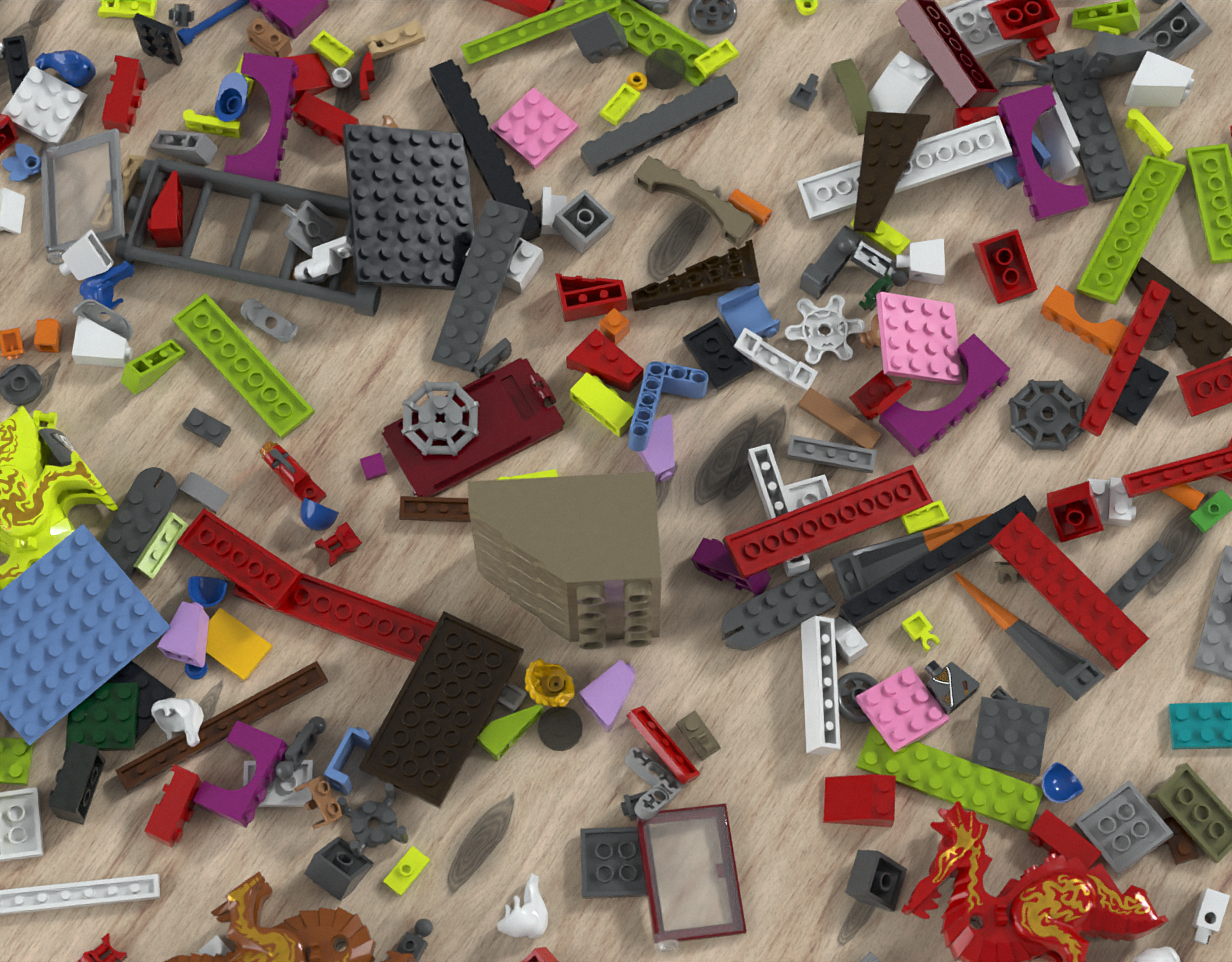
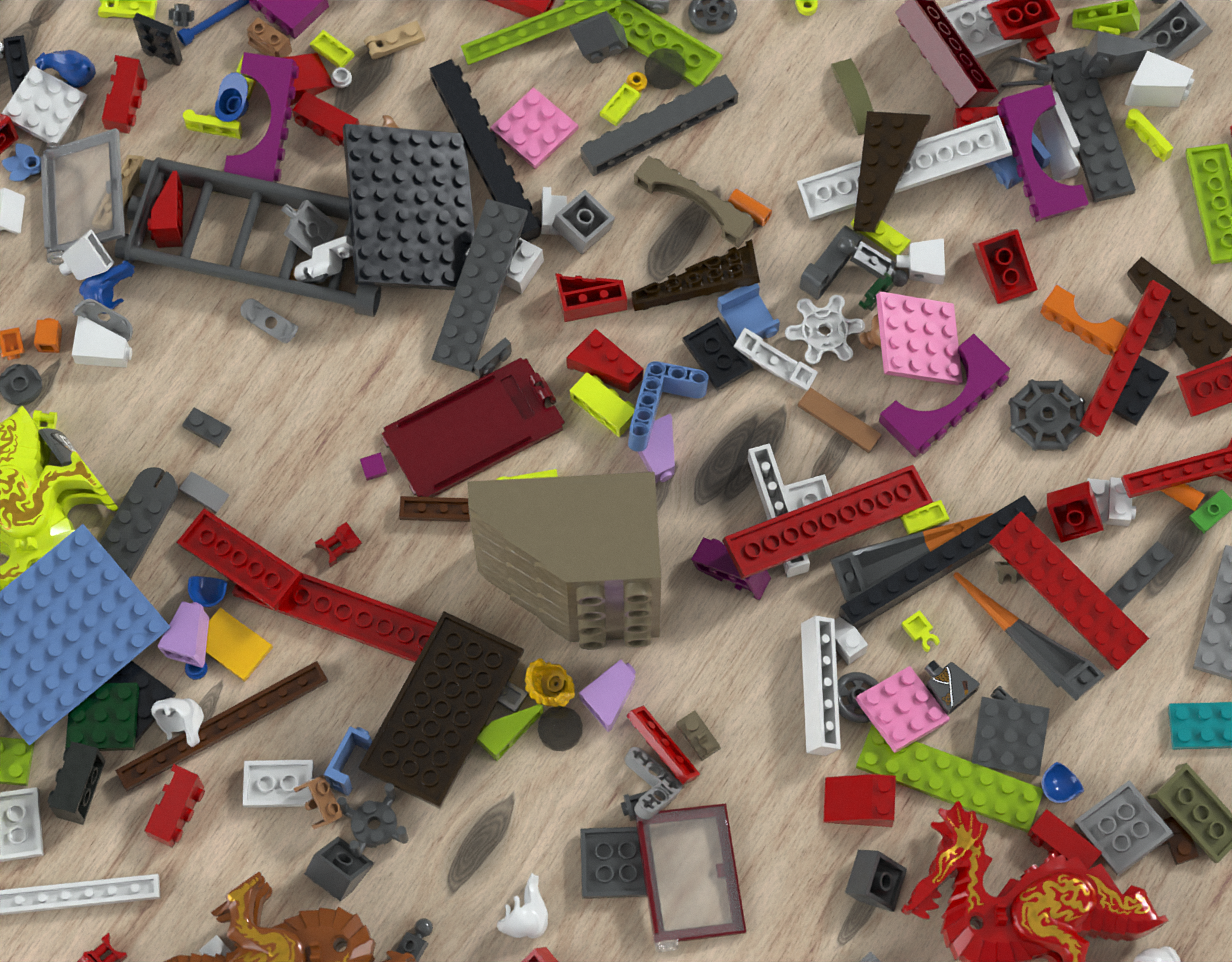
lime slope [120,338,186,395] -> none
yellowish green plate [133,512,188,579] -> none
light grey slope [150,130,218,165] -> none
lime plate [172,293,315,440] -> none
magenta arch [193,720,288,828] -> none
red plate [259,441,327,504] -> none
dark grey plate [275,716,326,779] -> none
blue helmet [300,497,339,531] -> none
red slope [360,52,375,101] -> none
neon yellow plate [383,846,431,897] -> none
light grey plate [401,380,479,456] -> none
orange brick [599,308,630,345] -> none
neon yellow plate [694,38,739,78] -> none
dark grey plate [721,569,836,651] -> none
light grey plate [787,435,877,474] -> none
dark grey plate [790,73,819,111] -> none
red plate [849,370,912,421] -> none
white slope [869,51,934,113] -> none
lime plate [1076,154,1186,305] -> none
white torso [1192,888,1230,945] -> none

